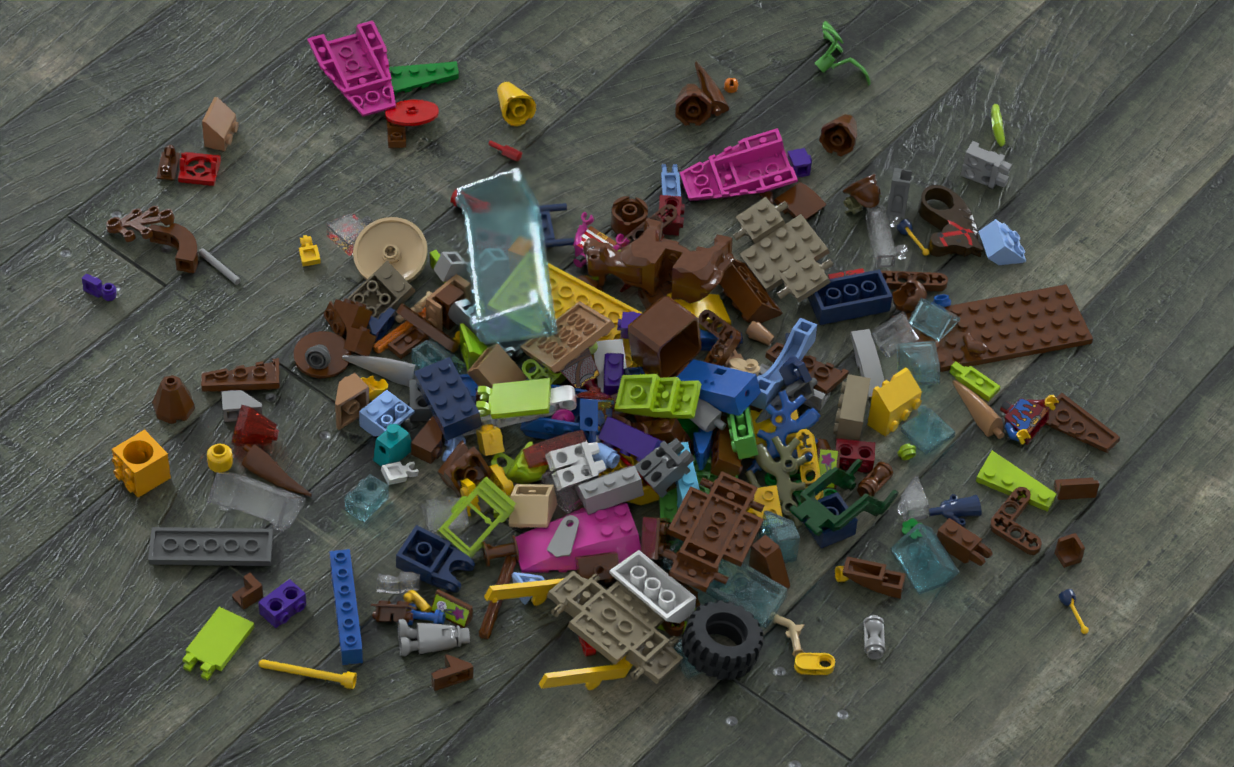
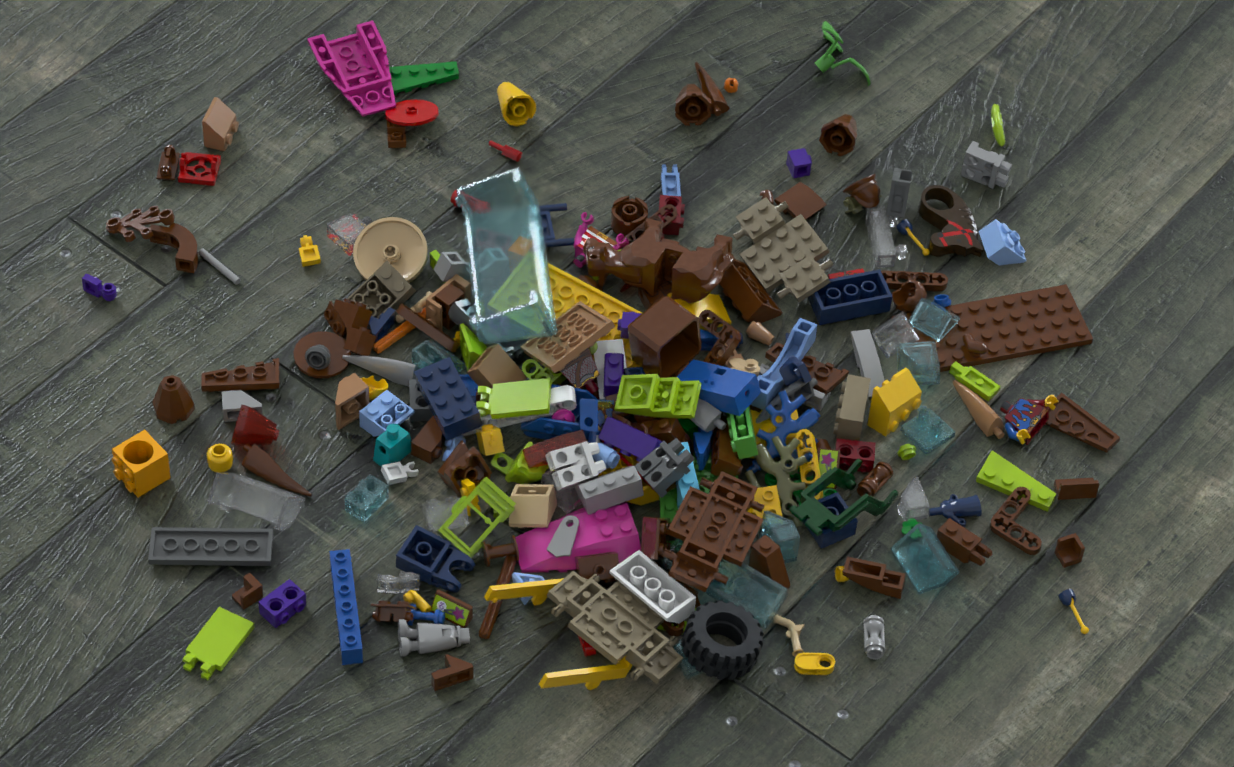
yellow piece [258,660,357,689] -> none
reddish brown plate [388,326,429,359] -> none
yellow plate [489,464,514,497] -> none
clear red dish [575,387,614,401] -> none
dark pink wedge [679,128,798,201] -> none

